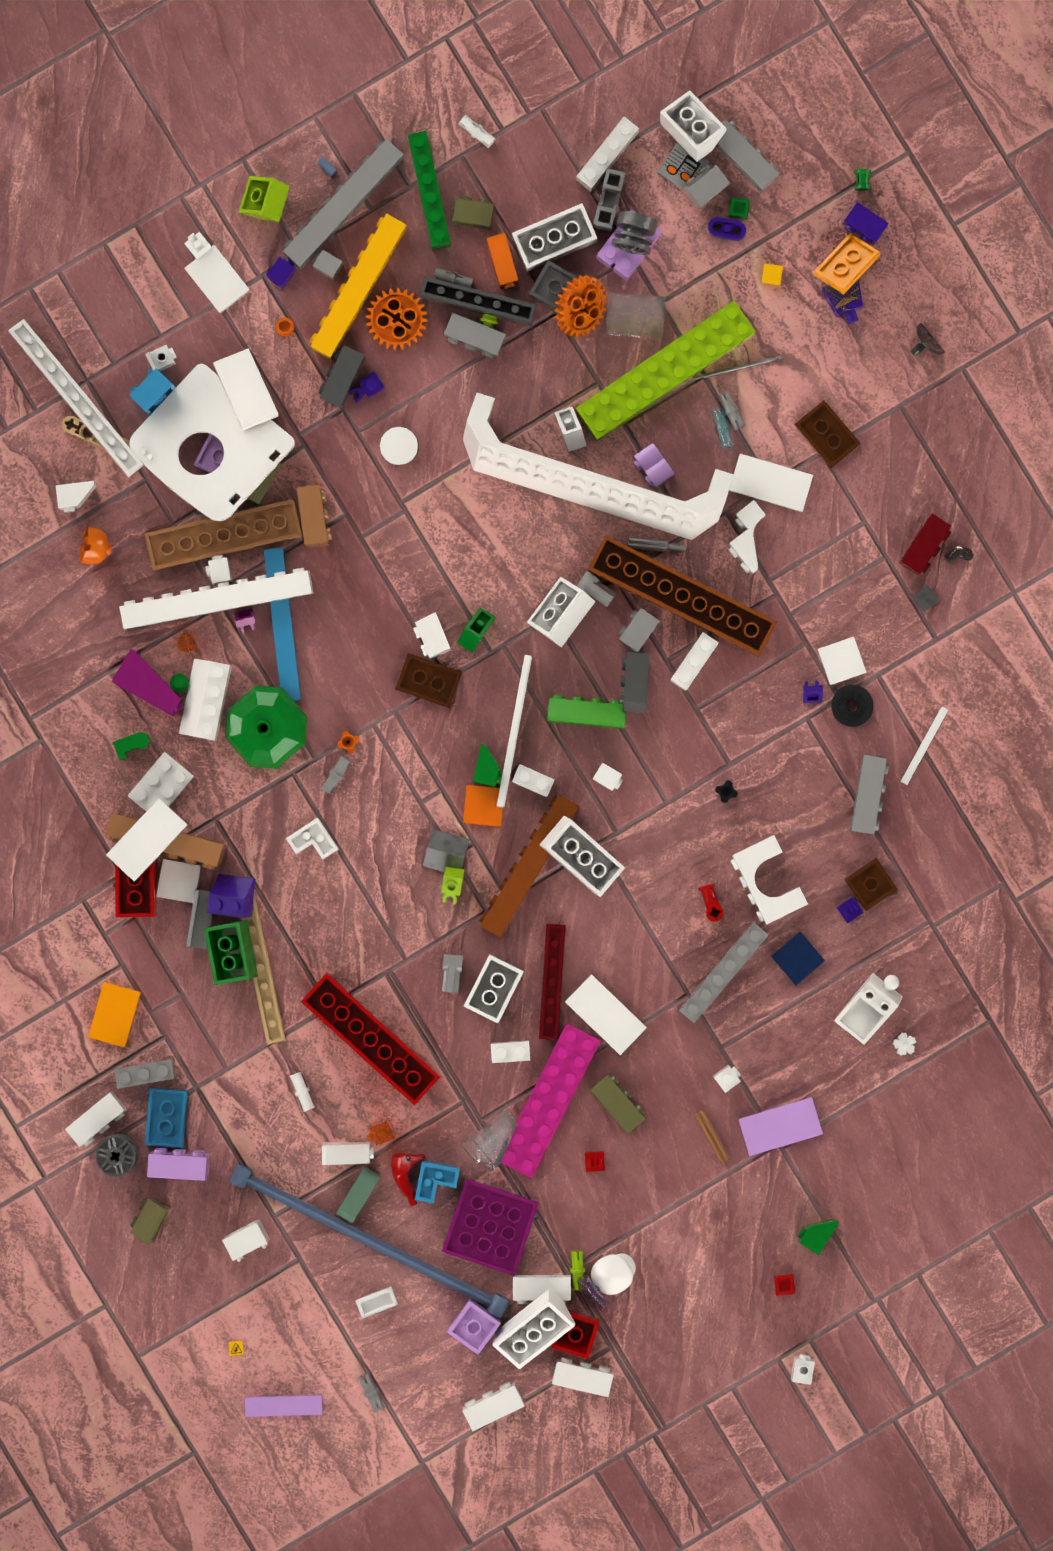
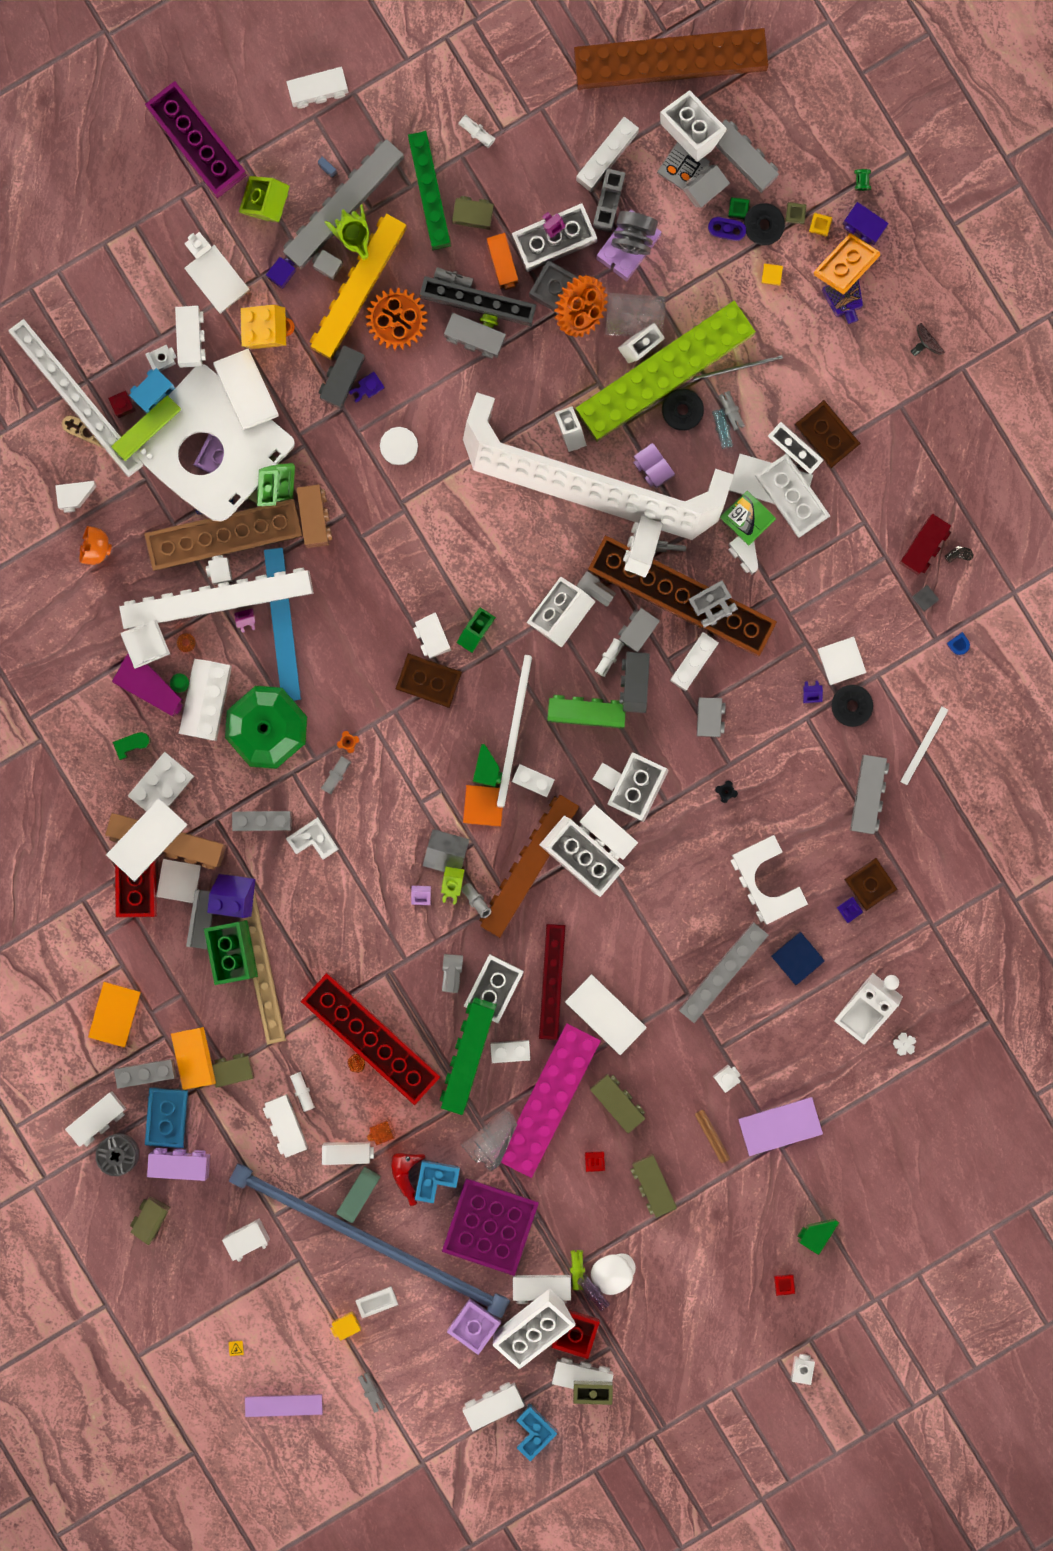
red connector [698,883,724,922] -> none
none -> dark red brick [108,390,136,418]
none -> lime tile [111,395,181,461]
none -> white piece [120,619,170,669]
none -> magenta brick [145,81,247,199]
none -> light orange tile [171,1027,216,1090]
none -> white brick [175,306,206,368]
none -> olive brick [212,1053,255,1088]
none -> light grey brick [232,811,292,831]
none -> yellow brick [241,305,286,349]
none -> bright green slope [257,463,295,506]
none -> white brick [263,1094,308,1158]
none -> white brick [286,67,349,109]
none -> lime piece [324,204,369,260]
none -> yellow brick [330,1311,362,1341]
none -> clear orange plate [347,1054,365,1073]
none -> lavender plate [411,886,431,905]
none -> green brick [439,998,497,1115]
none -> light grey pin [461,883,491,918]
none -> dark azure panel [516,1404,557,1462]
none -> magenta tile [542,212,566,238]
none -> olive brick [573,1381,613,1405]
none -> dark orange brick [574,28,769,90]
none -> white slope [579,804,638,860]
none -> white pin [595,638,624,677]
none -> white slope [608,752,669,822]
none -> white slope [618,323,665,363]
none -> white brick [623,516,663,577]
none -> olive brick [630,1154,677,1218]
none -> black wheel [662,389,704,431]
none -> light grey plate [688,581,738,628]
none -> light grey brick [697,697,725,737]
none -> bright green slope [720,491,776,546]
none -> black wheel [744,203,785,245]
none -> white tile [755,453,830,538]
none -> white brick [768,422,824,475]
none -> olive tile [785,202,807,225]
none -> yellow tile [809,213,833,237]
none -> blue tile [946,632,970,655]

